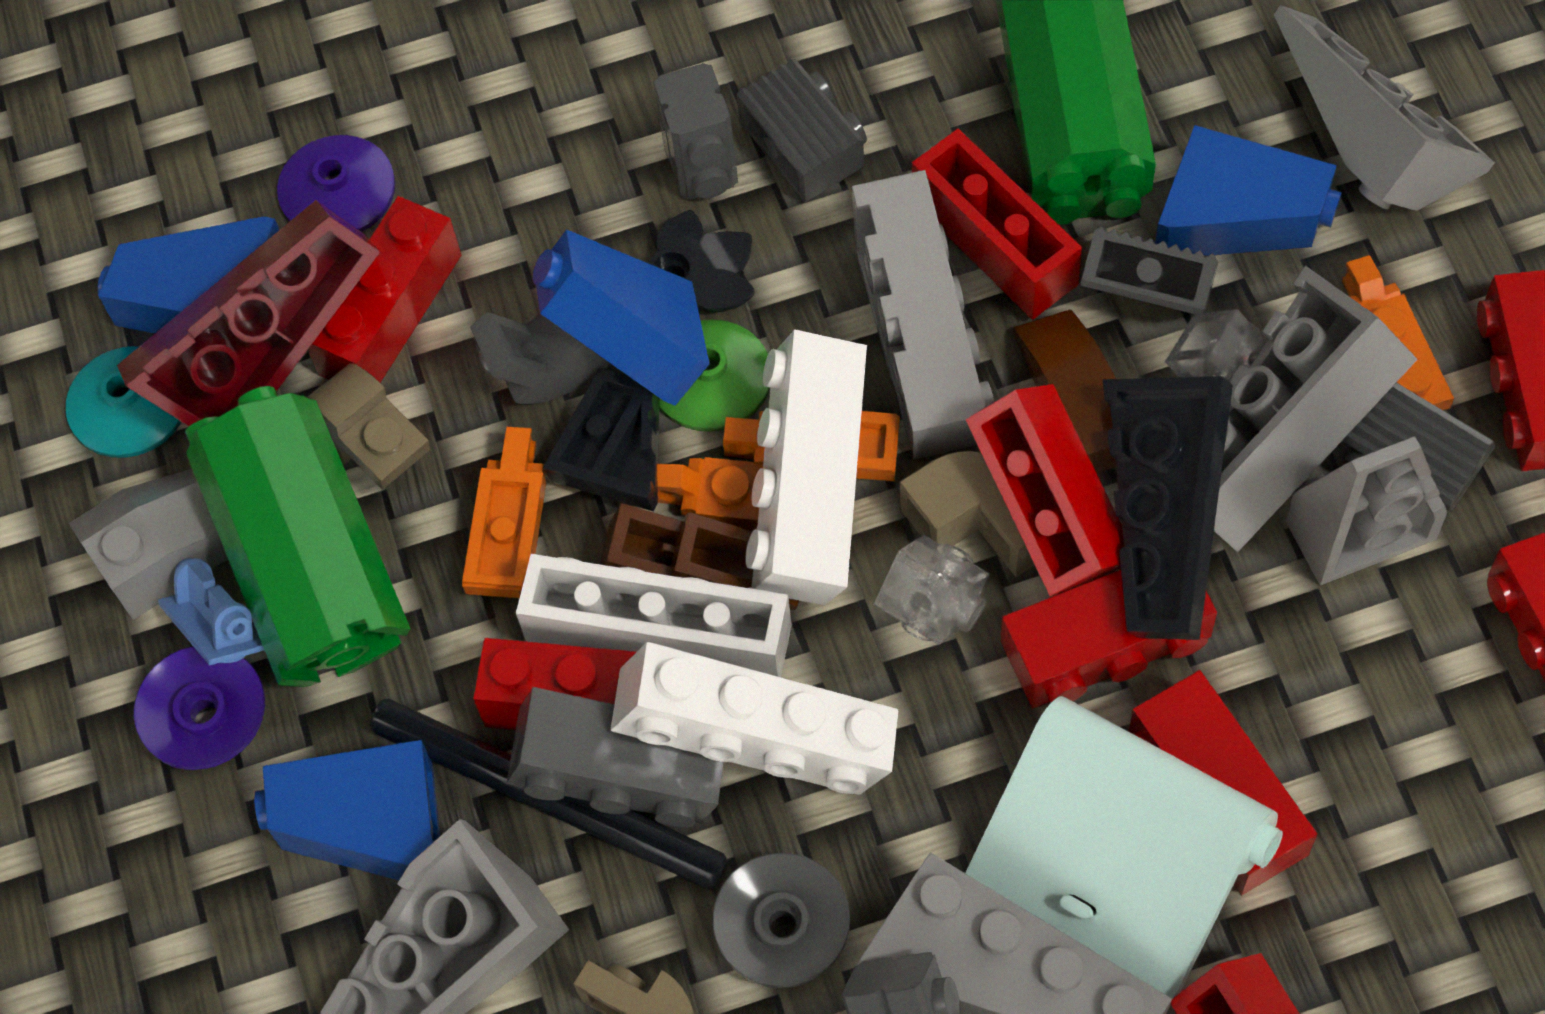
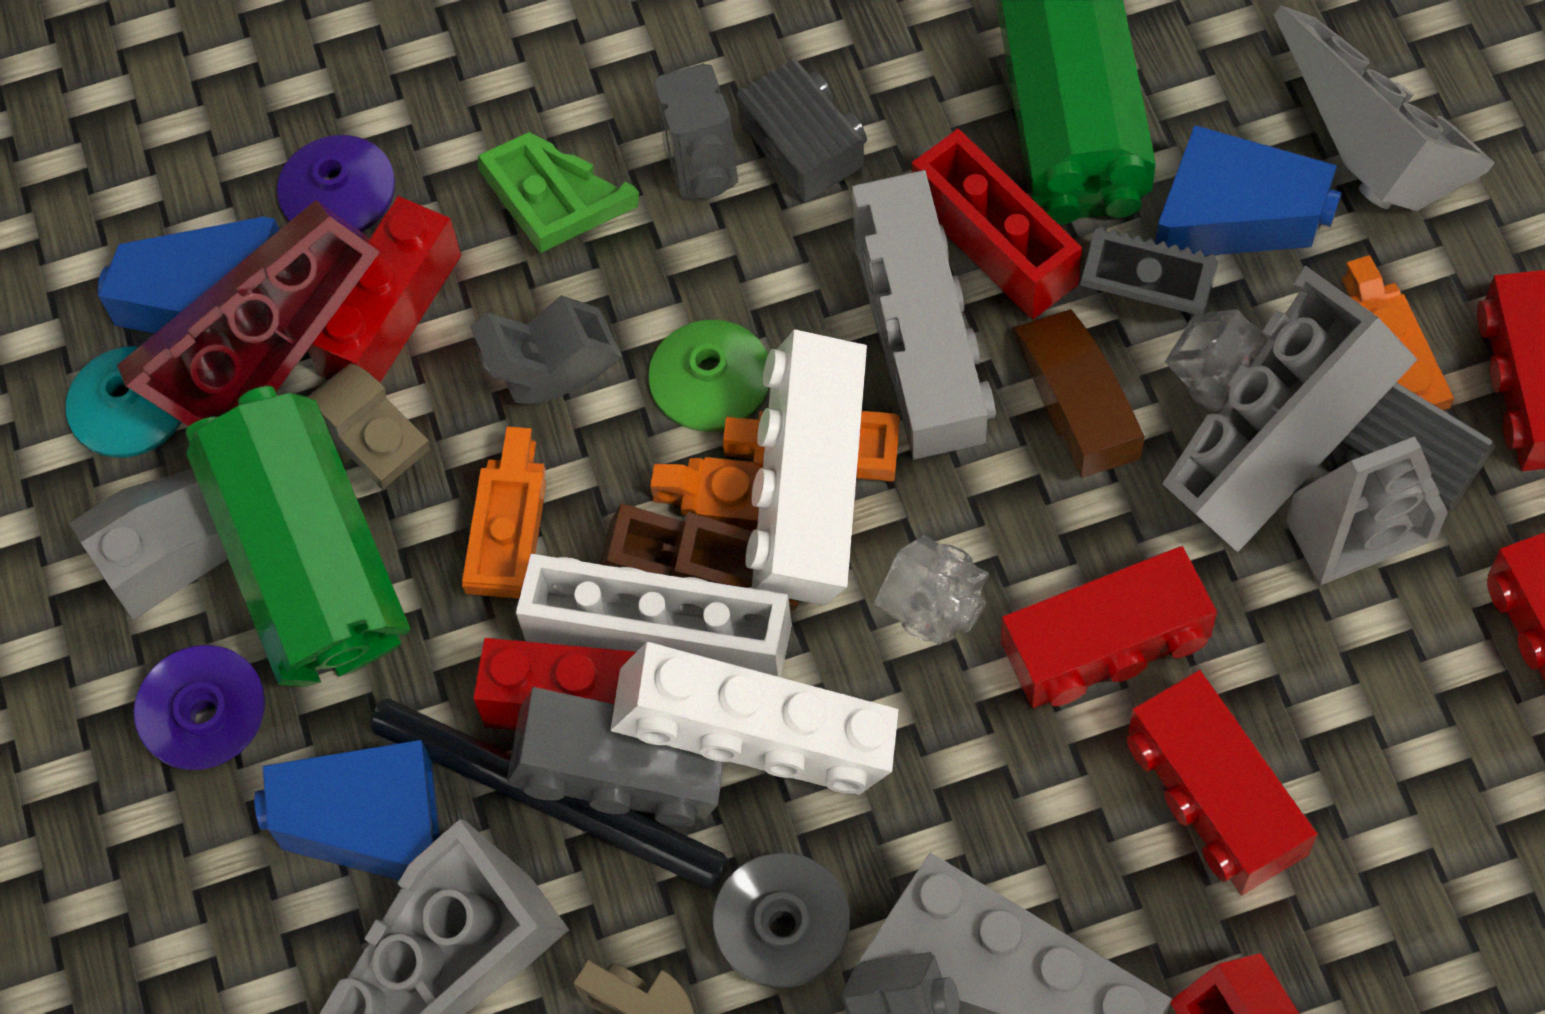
medium blue hinge [158,558,264,665] -> none
blue slope [533,229,710,406] -> none
black wing [543,368,659,512] -> none
black plate [647,210,755,312] -> none
dark tan brick [900,451,1035,577] -> none
red brick [965,384,1124,596] -> none
light aqua door [965,696,1283,999] -> none
black wing [1103,376,1233,640] -> none
none -> bright green wing [478,132,639,253]

